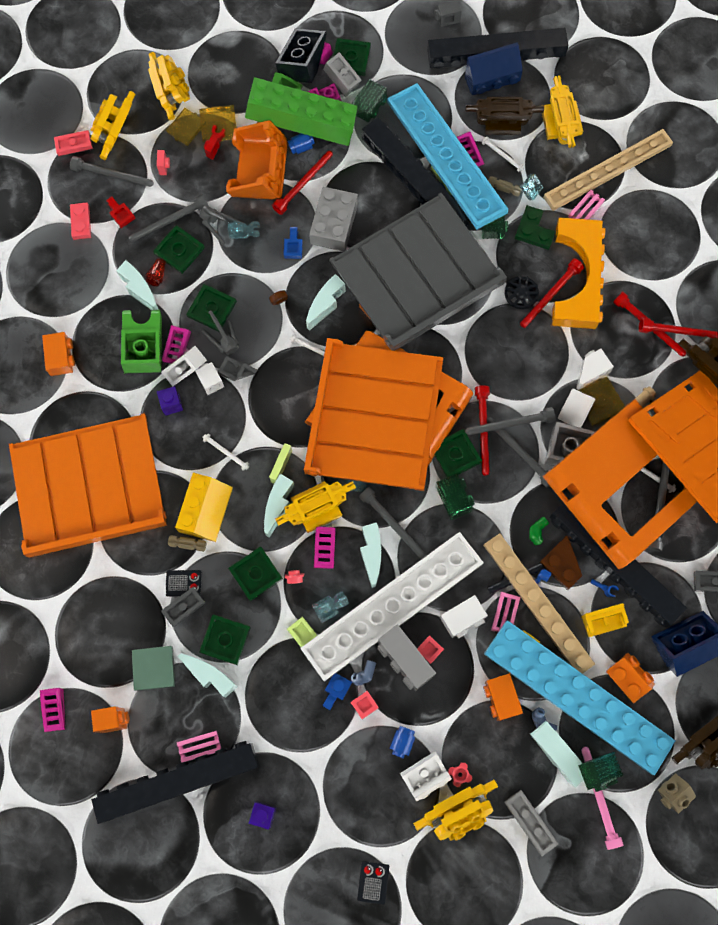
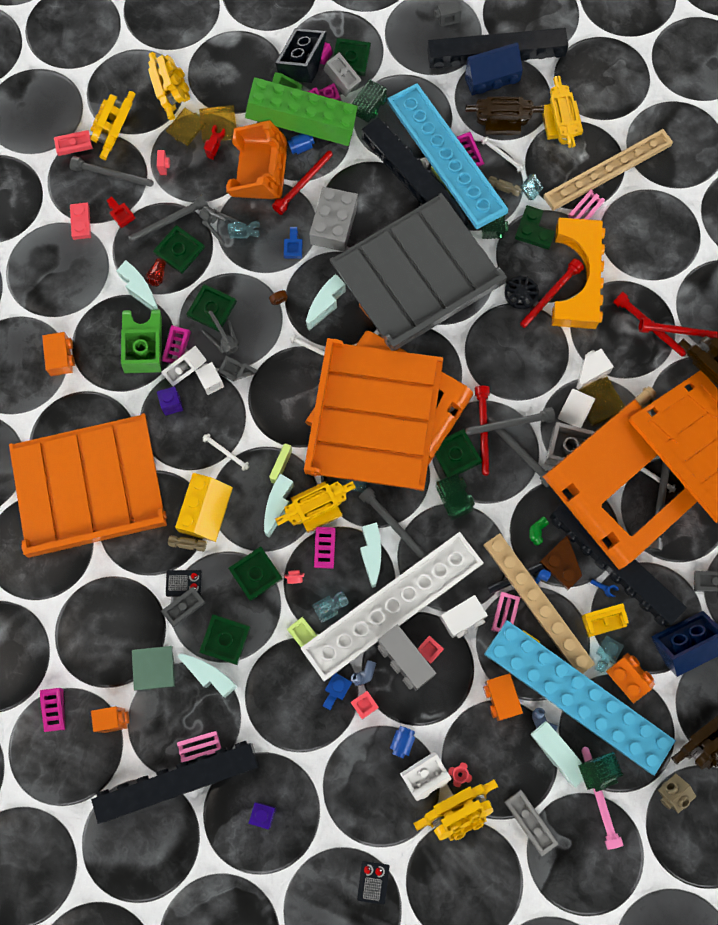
none -> clear light blue plate [595,635,624,673]

